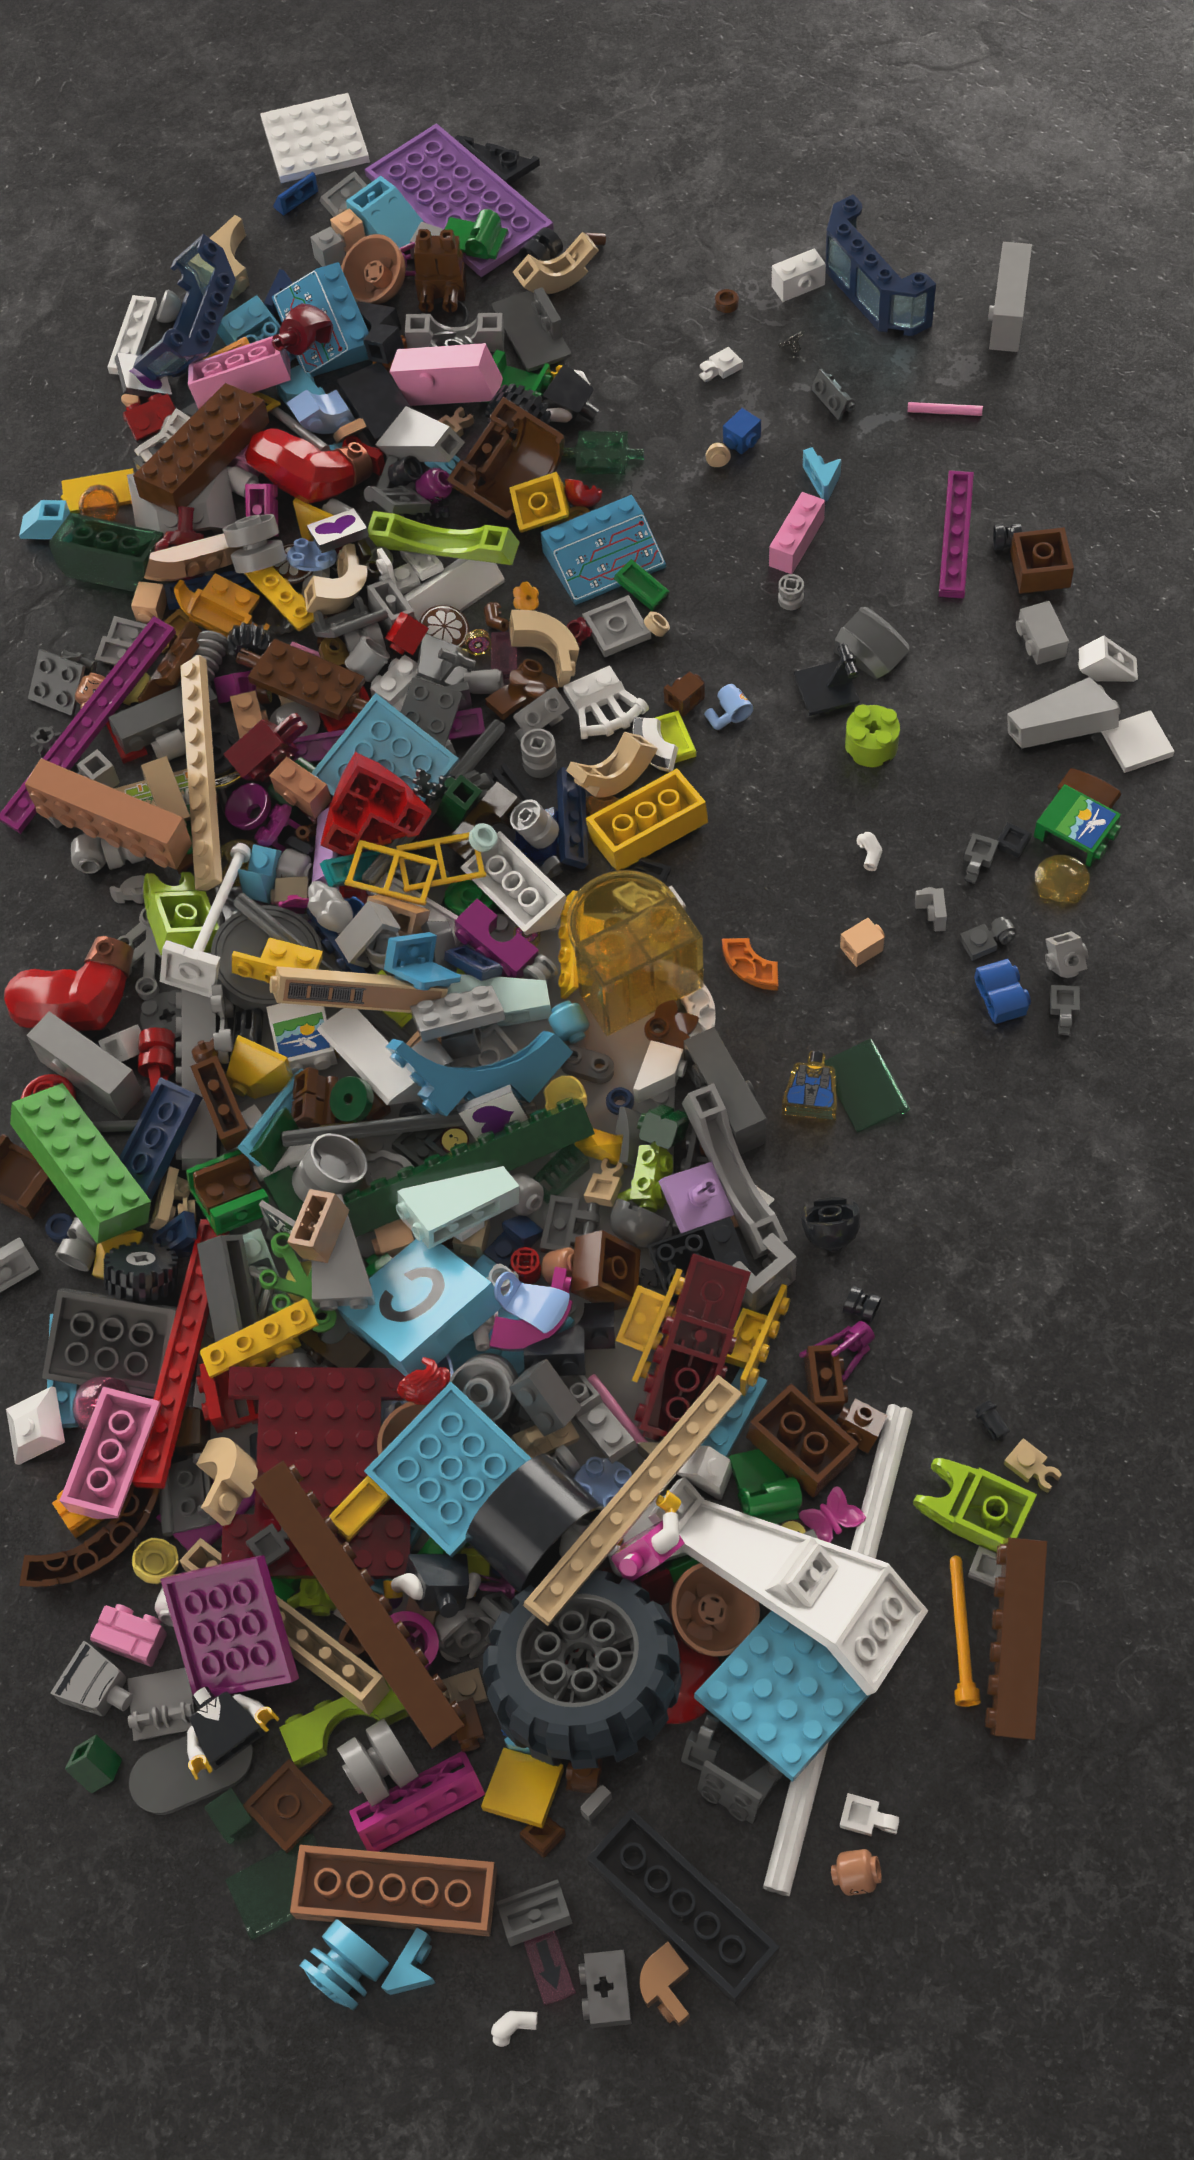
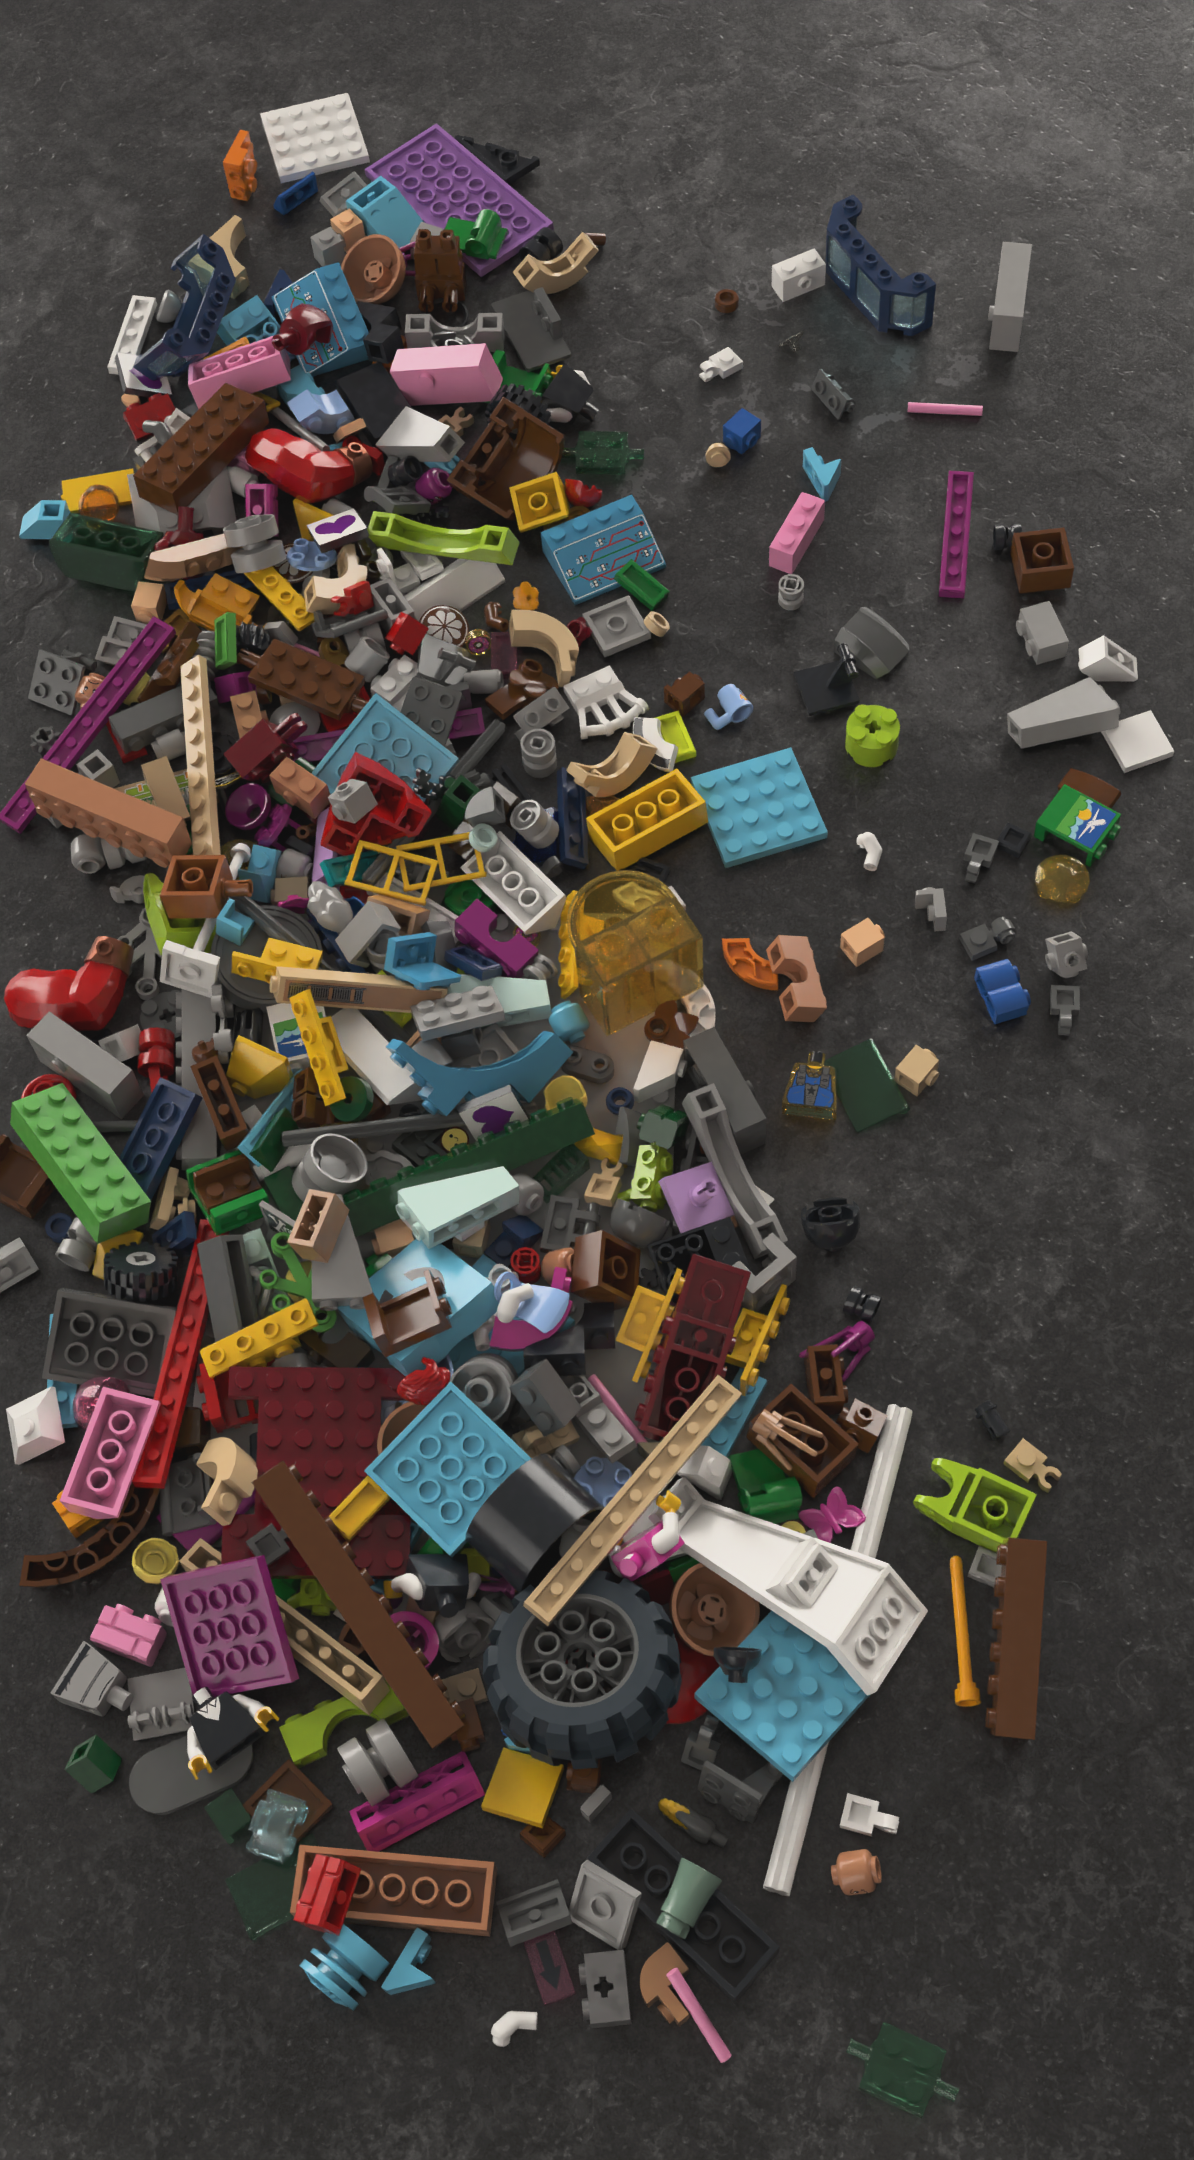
none -> dark grey arm [142,420,173,446]
none -> dark orange brick [160,855,253,918]
none -> bright green tile [214,612,237,670]
none -> medium azure panel [216,898,254,946]
none -> orange plate [223,130,257,201]
none -> clear light blue cylinder [246,1789,308,1864]
none -> light grey tile [264,621,298,646]
none -> yellow bracket [289,989,349,1106]
none -> red brick [293,1854,362,1936]
none -> light grey brick [328,779,378,823]
none -> red plate [331,581,374,616]
none -> reddish brown panel [362,1269,453,1358]
none -> dark grey brick [465,787,506,828]
none -> white arm [497,1283,534,1323]
none -> light grey tile [568,1860,642,1950]
none -> sand green plant [656,1858,722,1939]
none -> dark grey piece [658,1798,729,1849]
none -> bright pink bar [666,1968,732,2063]
none -> medium azure plate [691,747,828,868]
none -> black piece [714,1647,762,1683]
none -> medium nougat plant [752,1409,823,1471]
none -> nougat arch [766,935,827,1022]
none -> clear green plate [846,2022,959,2119]
none -> tan brick [894,1045,940,1096]

